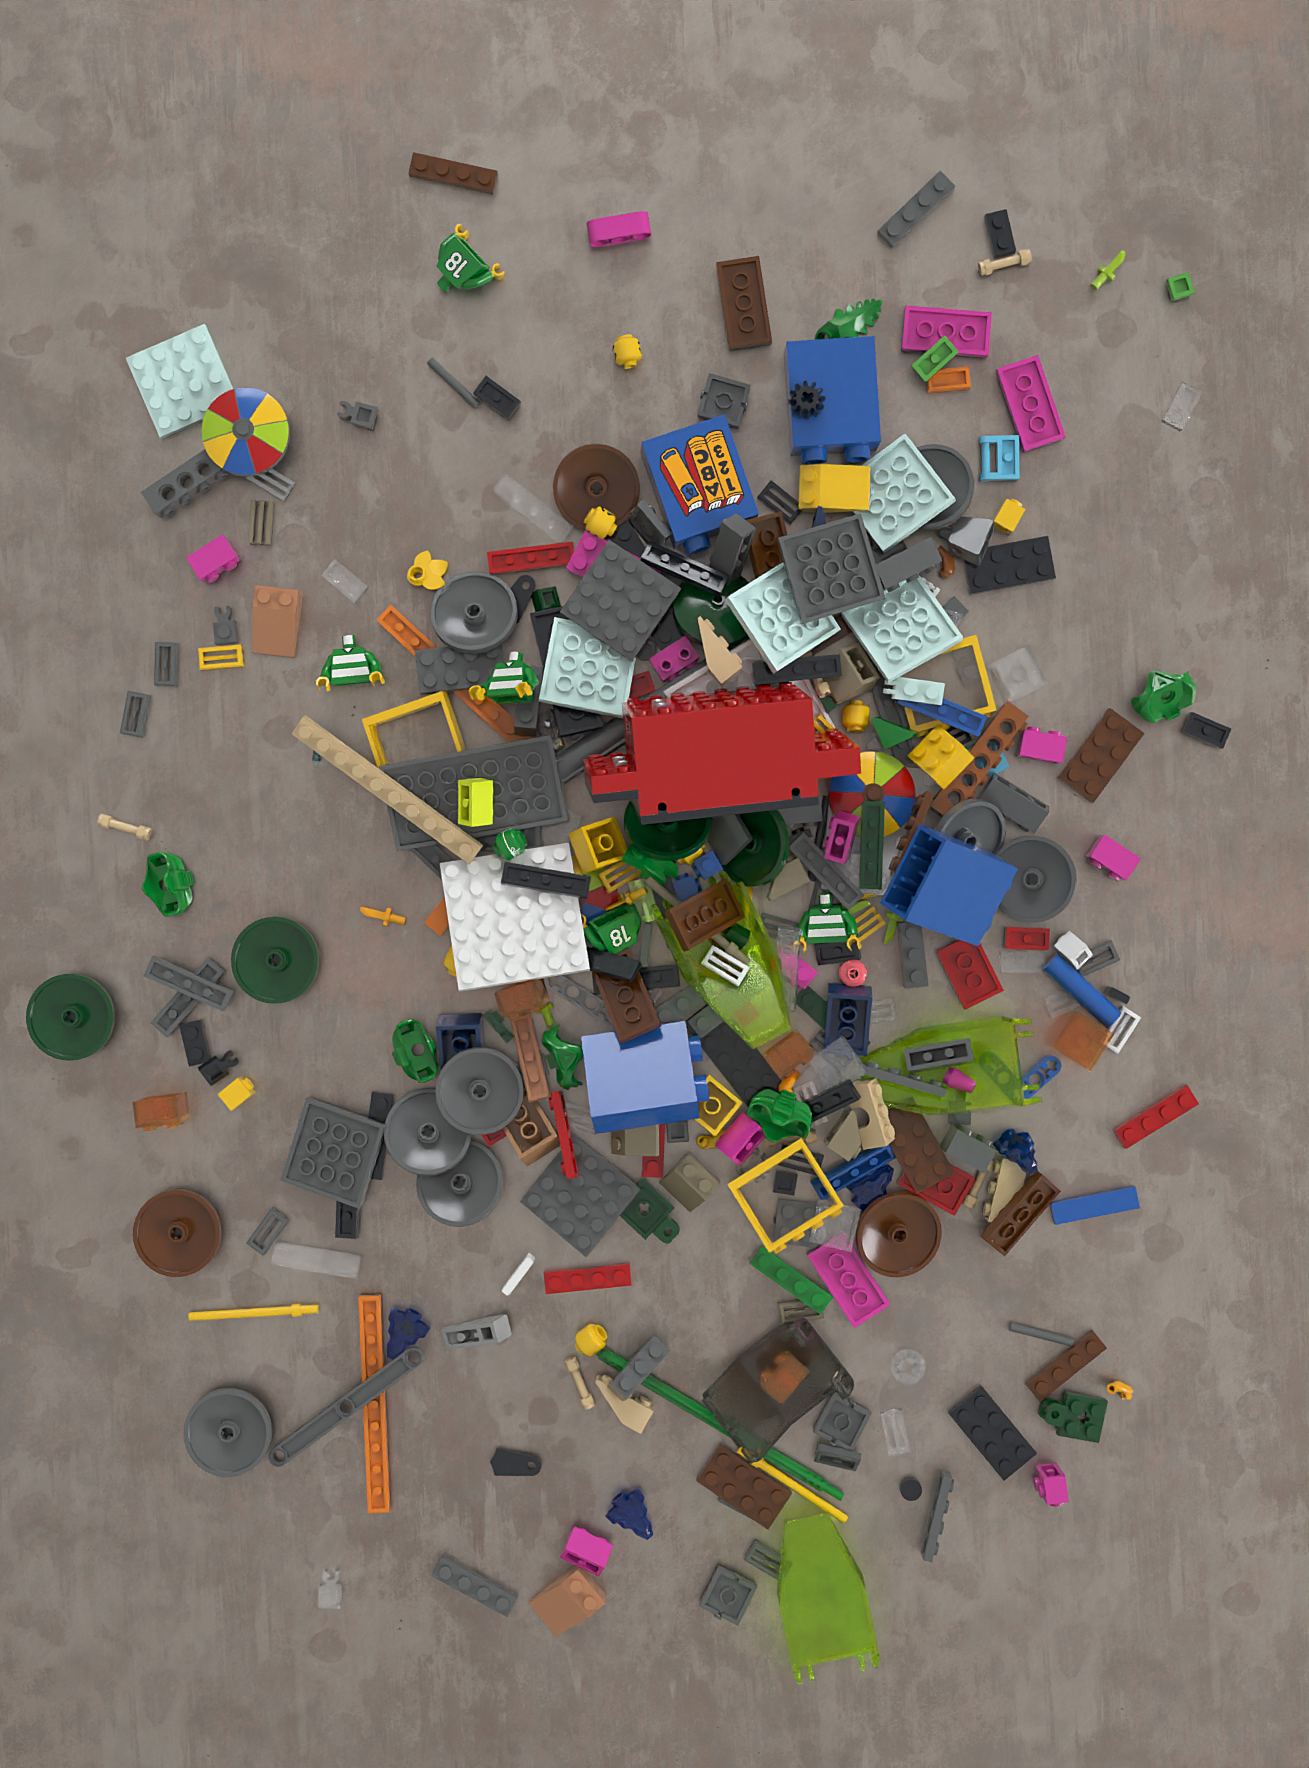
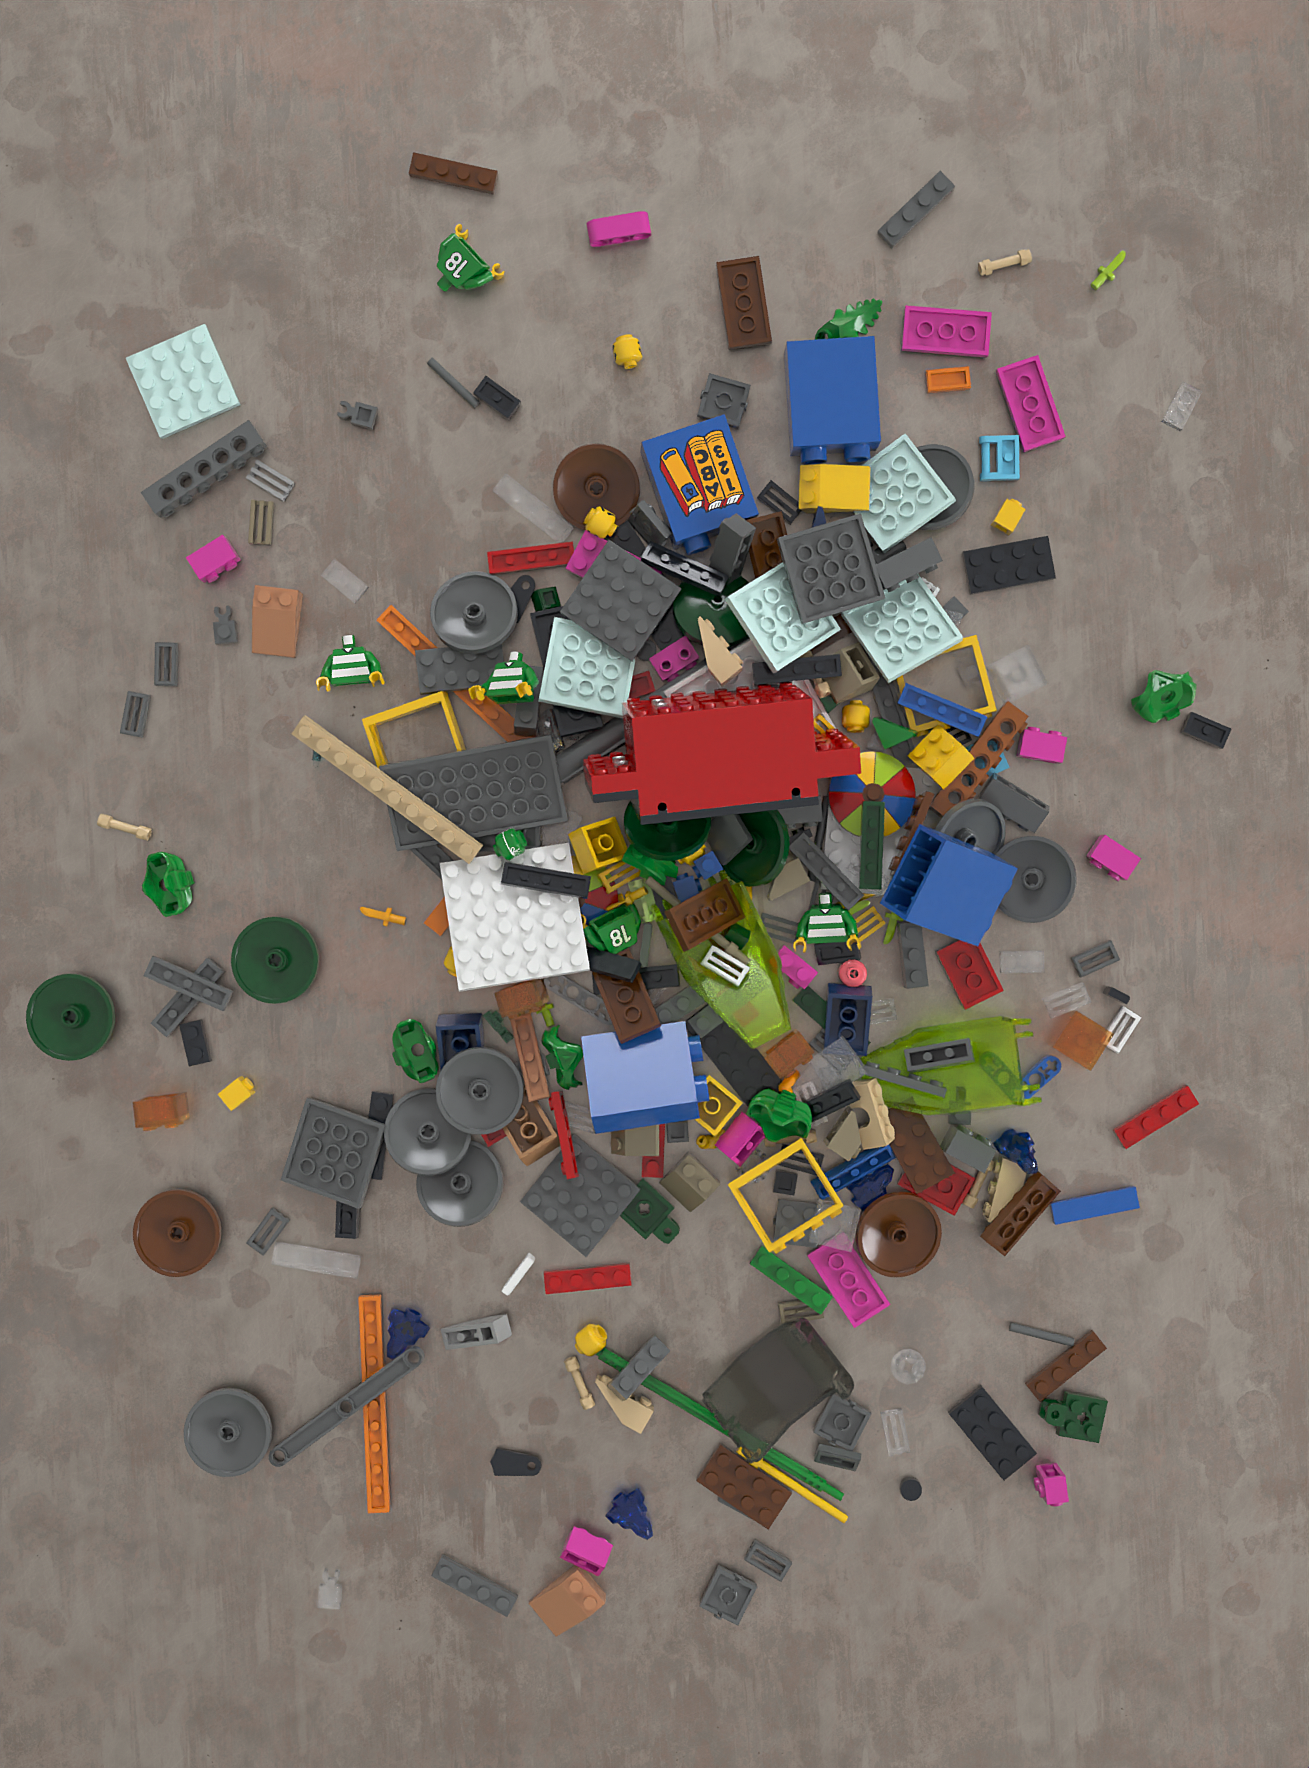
yellow bar [188,1303,319,1321] -> none
yellow tile [198,645,244,670] -> none
black plate [198,1050,239,1086] -> none
dish [201,387,290,477] -> none
yellow plate [407,550,448,590] -> none
neon yellow brick [458,778,493,827] -> none
clear orange brick [759,1350,810,1405] -> none
clear tile [773,926,801,1012] -> none
clear neon green windscreen [777,1512,881,1684] -> none
black gear [788,380,826,420] -> none
dark pink brick [823,811,860,864] -> none
light aqua hinge [883,677,945,706] -> none
bright green plate [911,335,959,382] -> none
dark grey plate [921,1469,954,1562] -> none
dark orange arm [937,545,955,578] -> none
torso [939,516,994,566] -> none
dark pink cone [942,1067,977,1093] -> none
black plate [984,209,1016,259] -> none
red plate [1004,927,1050,950] -> none
blue brick [1042,953,1121,1028] -> none
white brick [1054,931,1093,970] -> none
reddish brown plate [1057,708,1145,803] -> none
light orange arm [1107,1381,1133,1400] -> none
bright green plate [1166,272,1195,301] -> none

